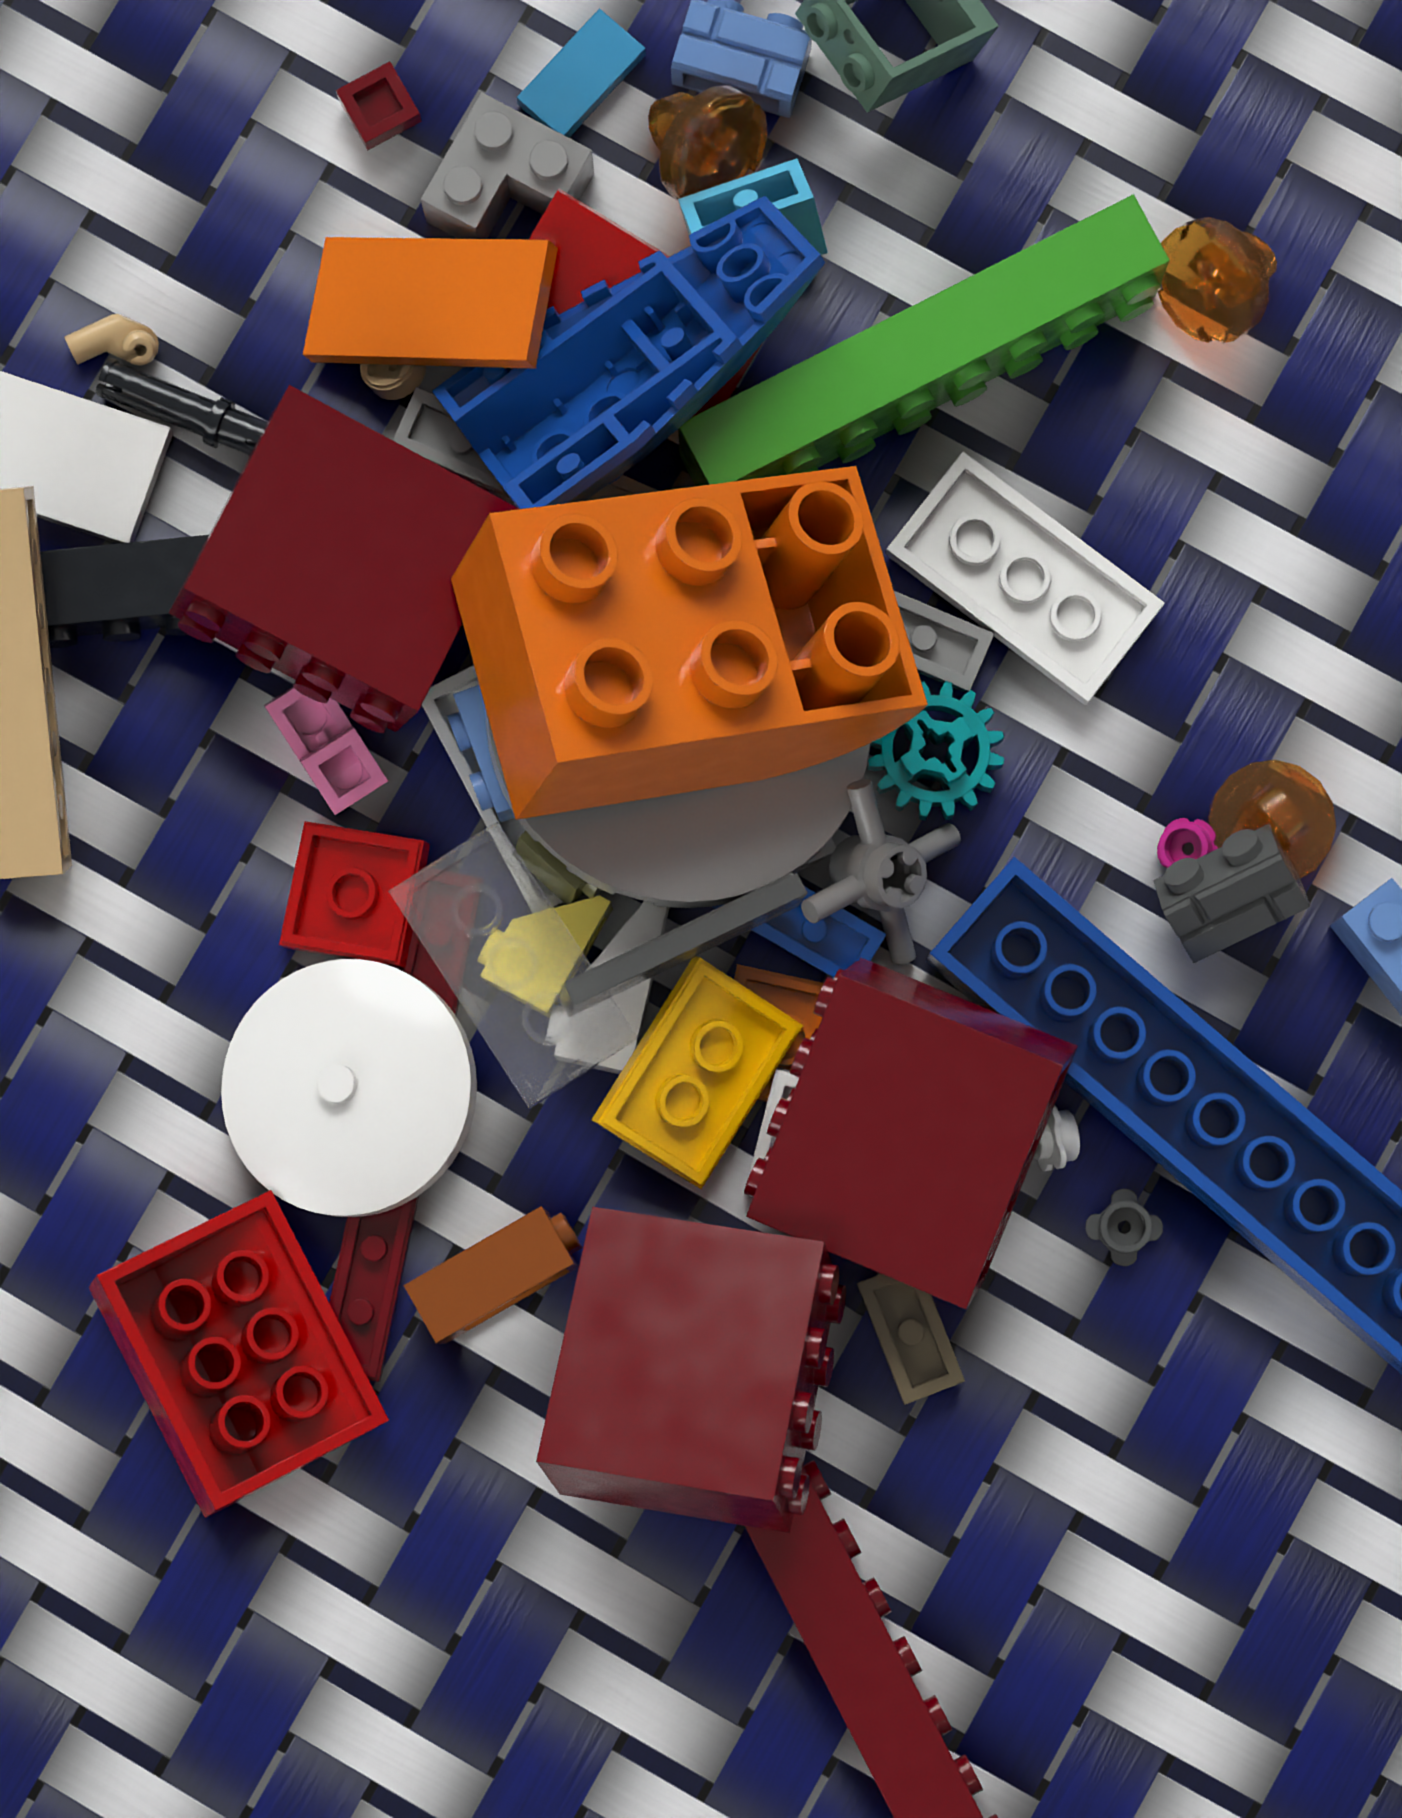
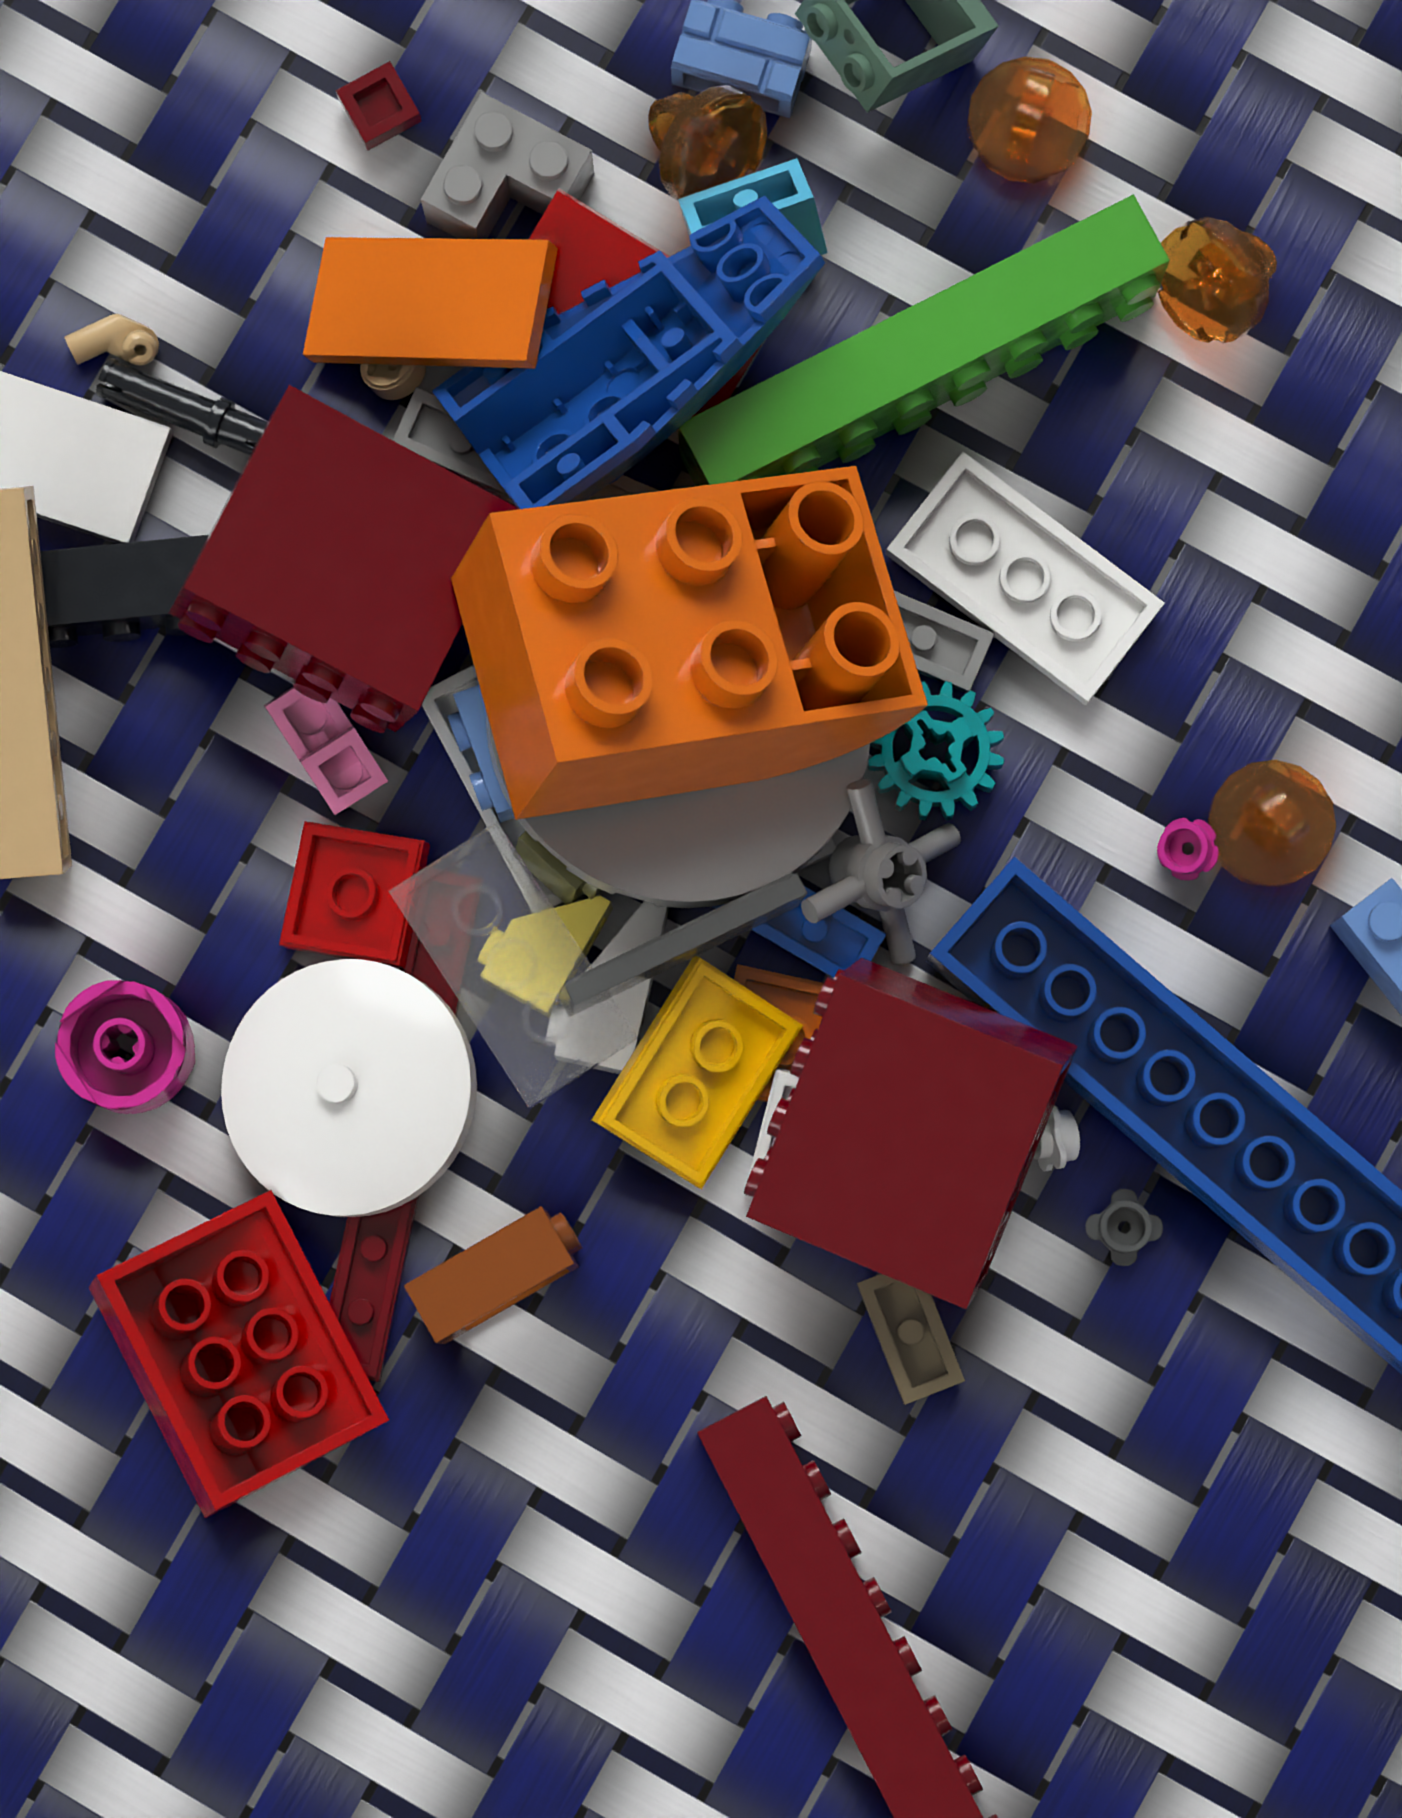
dark azure tile [516,8,646,138] -> none
dark red brick [536,1207,846,1533] -> none
dark grey brick [1153,823,1311,963] -> none
none -> dark pink brick [55,980,195,1114]
none -> clear orange tile [967,56,1092,183]

